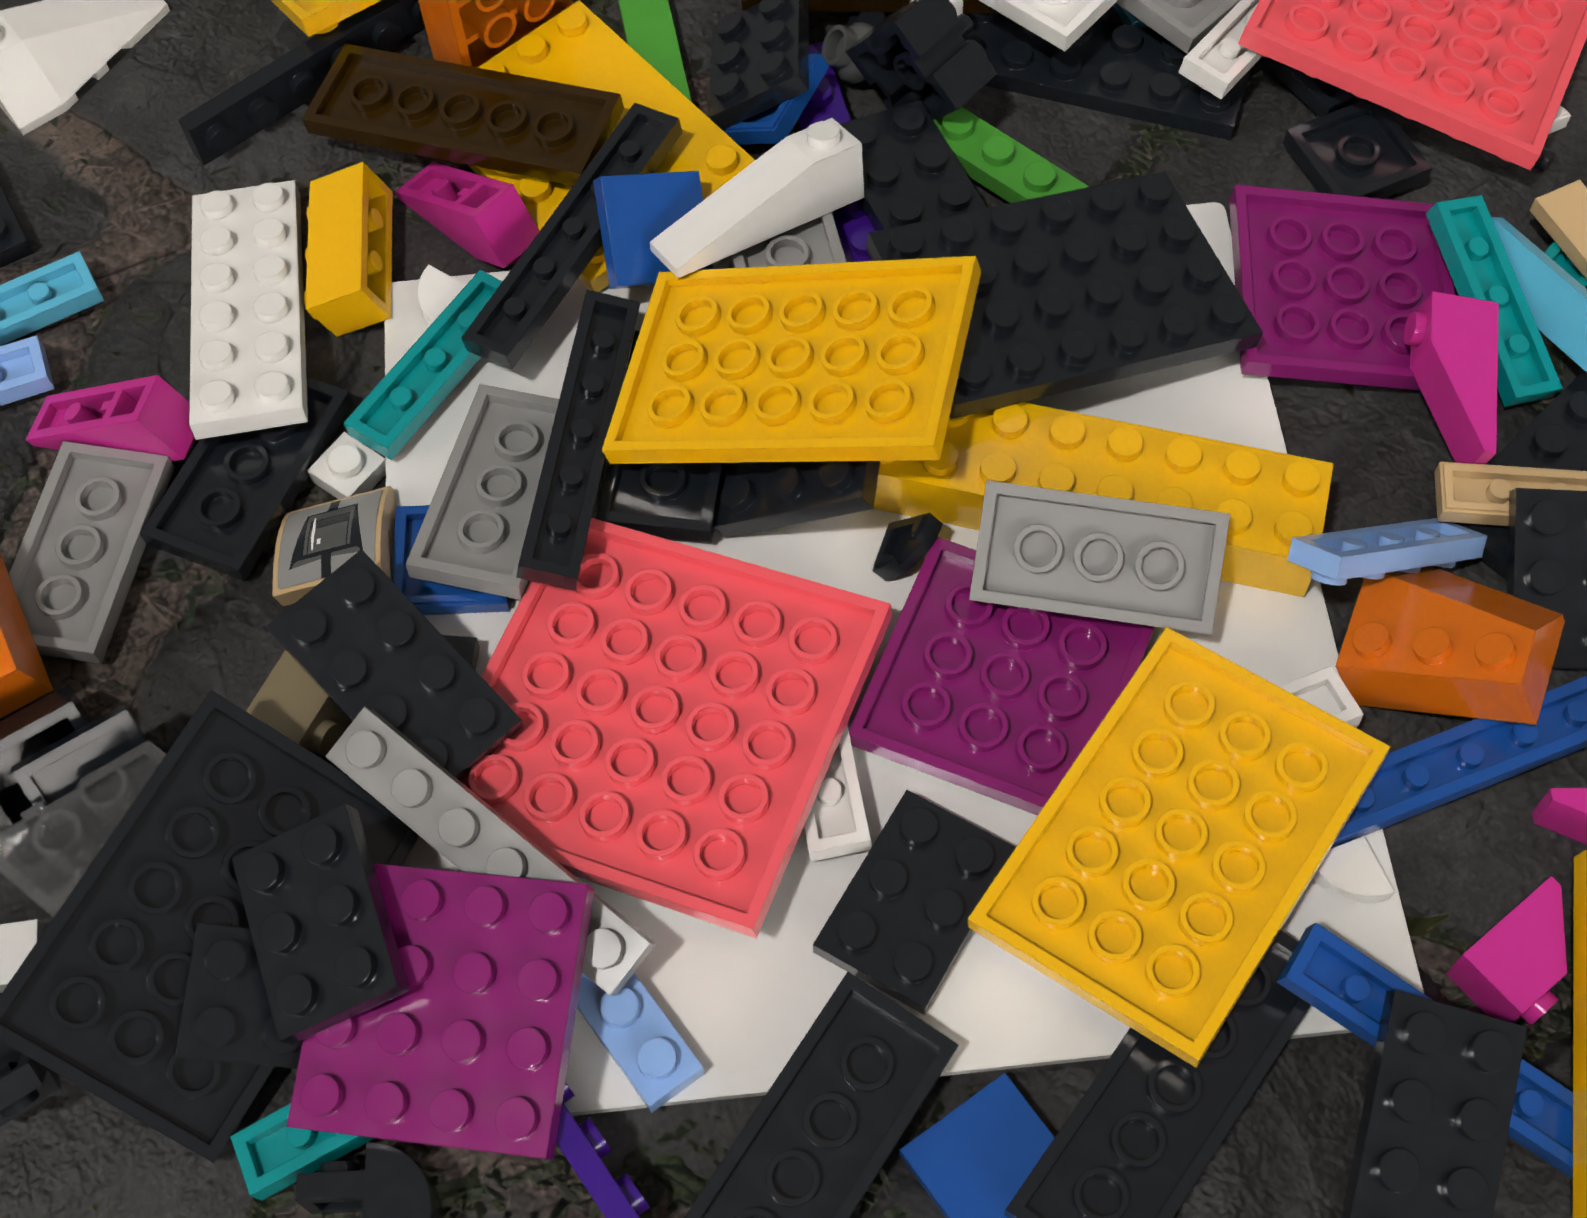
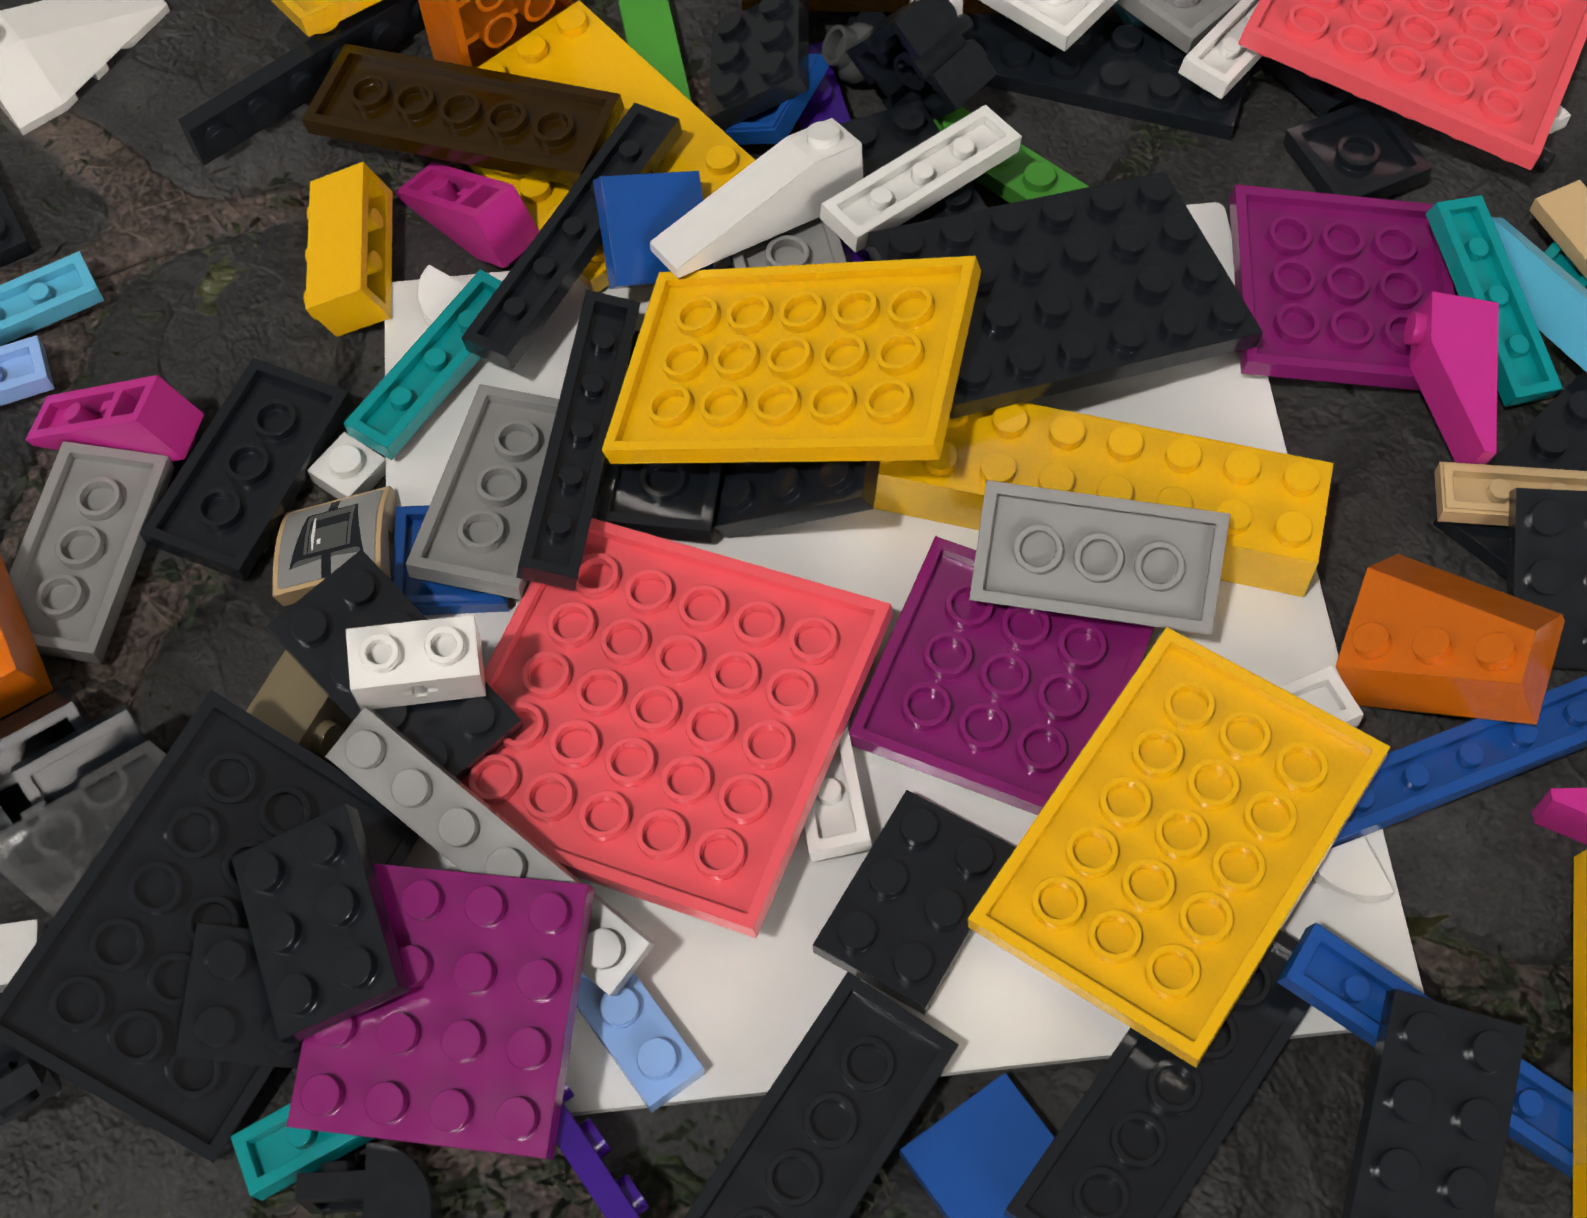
white plate [189,180,308,440] -> none
black tile [872,513,943,581] -> none
light blue plate [1287,518,1487,586] -> none
dark pink slope [1446,876,1567,1026] -> none
none -> white brick [346,614,486,710]
none -> white plate [820,104,1022,253]

